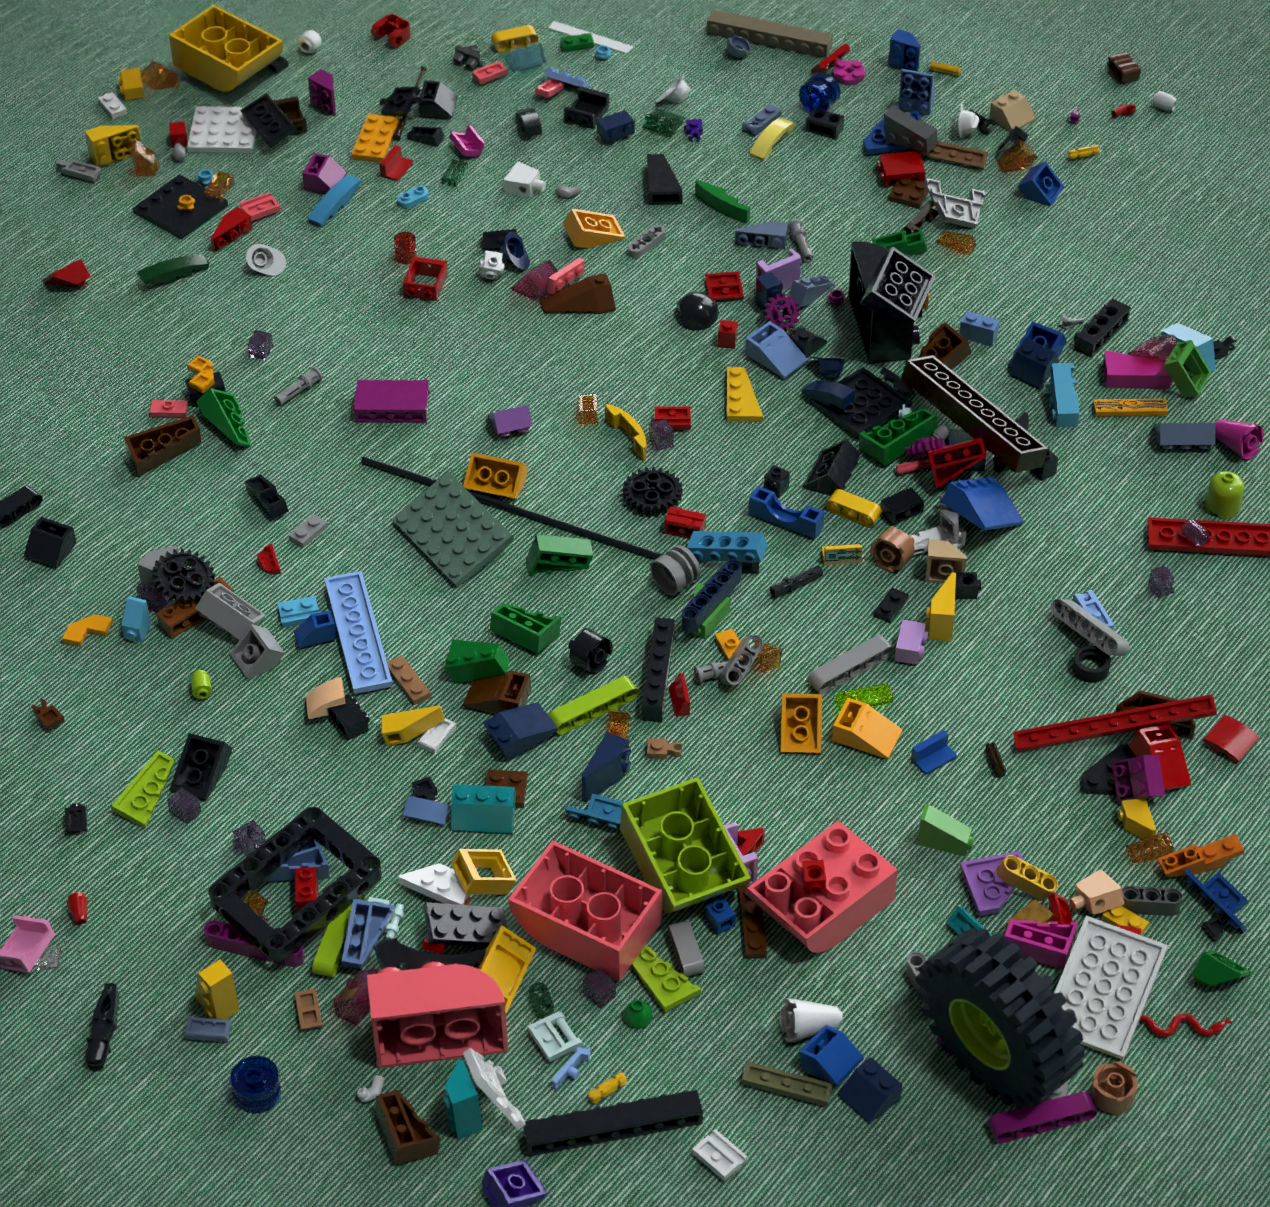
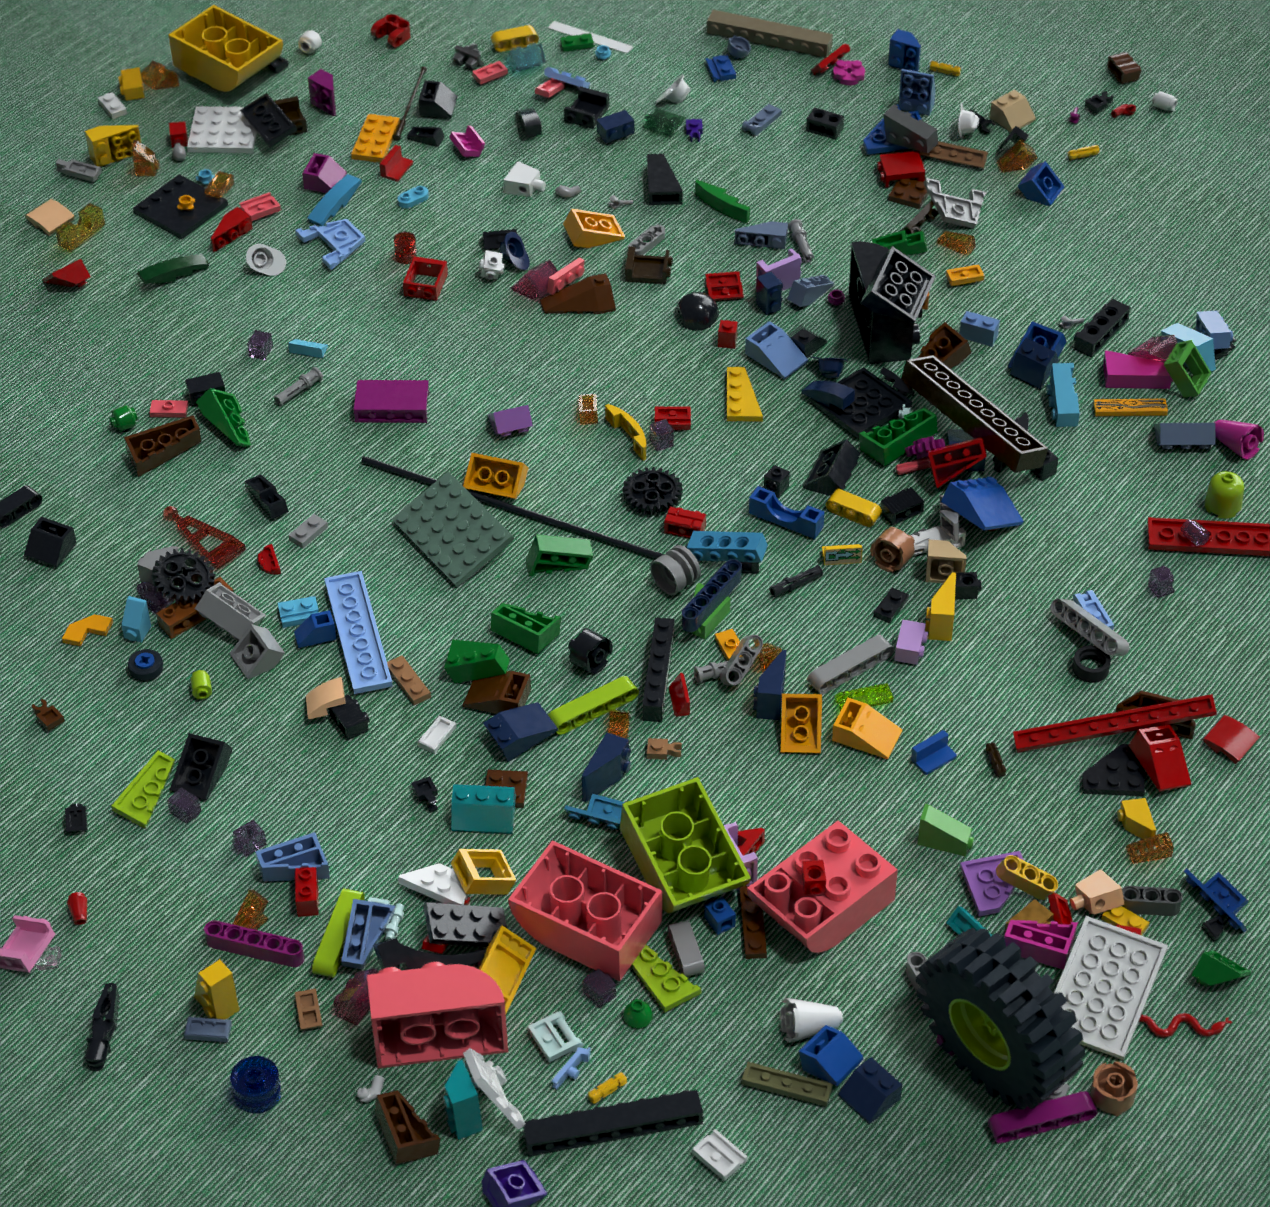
light orange tile [187,355,215,393] -> none
black beam [208,807,382,962] -> none
black plate [379,86,422,116] -> none
yellow slope [382,705,445,746] -> none
medium blue slope [403,796,449,825] -> none
clear green tile [441,159,468,187] -> none
clear green beam [529,982,554,1020] -> none
light yellow slope [750,118,796,161] -> none
magenta gear [763,293,801,331] -> none
clear blue wheel [799,72,841,112] -> none
light grey cylinder [931,425,950,441] -> none
magenta slope [1112,755,1165,803] -> none
orange slope [1158,834,1245,877] -> none
none -> light nougat slope [25,199,75,236]
none -> clear yellow arch [55,203,105,252]
none -> green head [109,405,138,431]
none -> black wheel [128,649,163,681]
none -> clear red plate [163,506,246,570]
none -> medium azure slope [288,339,328,358]
none -> light blue wing [295,219,365,270]
none -> light grey hand [609,195,633,209]
none -> dark brown panel [625,246,673,285]
none -> blue plate [705,55,736,82]
none -> dark blue slope [753,650,787,721]
none -> light orange plate [946,264,985,286]
none -> black plate [1085,91,1114,113]
none -> medium blue brick [1196,311,1233,349]

